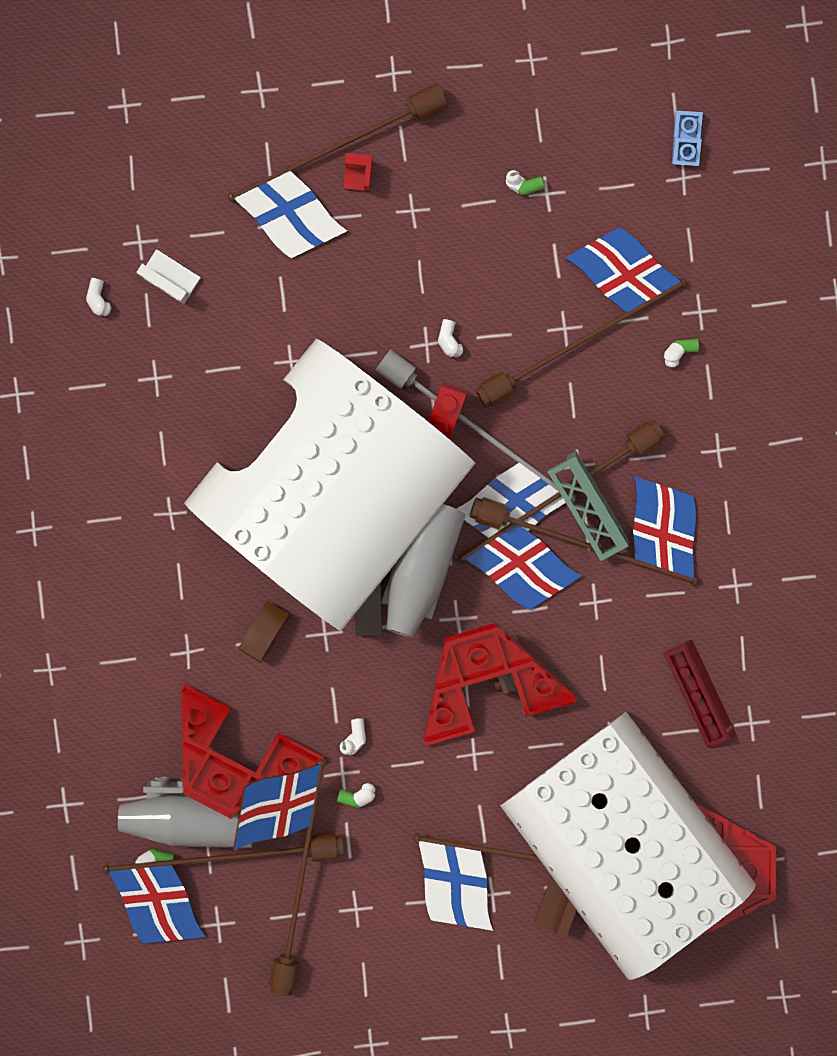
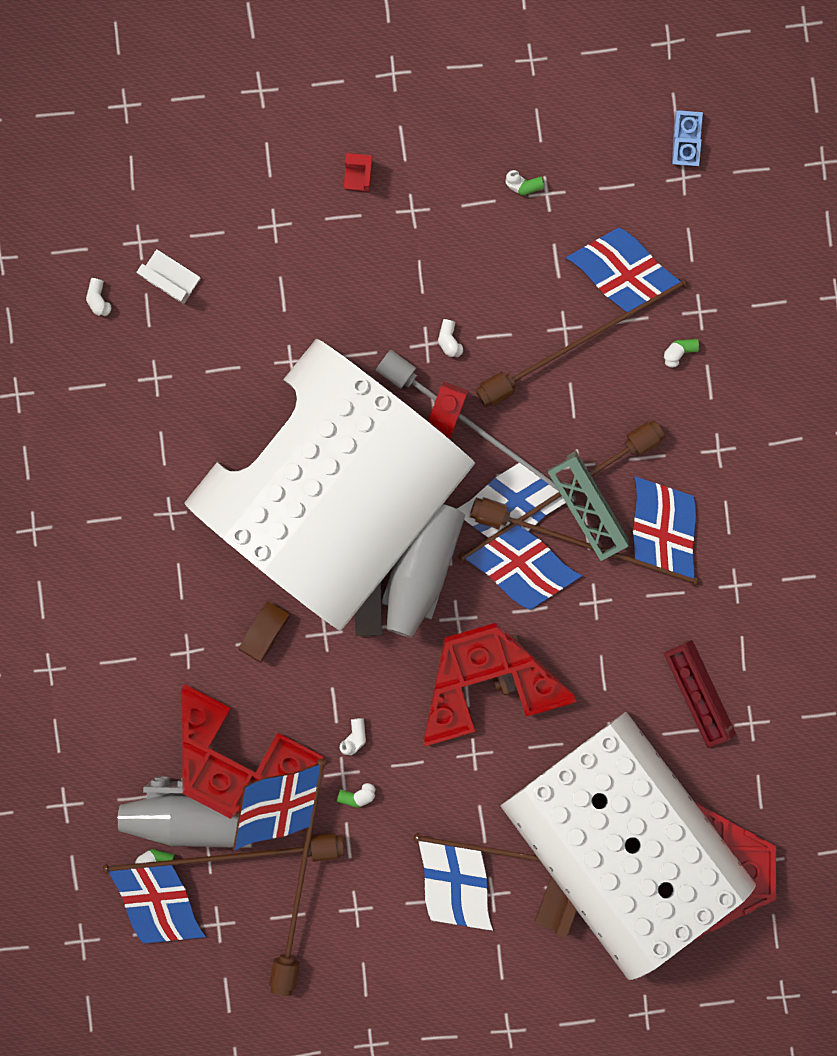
flag [228,83,449,258] -> none

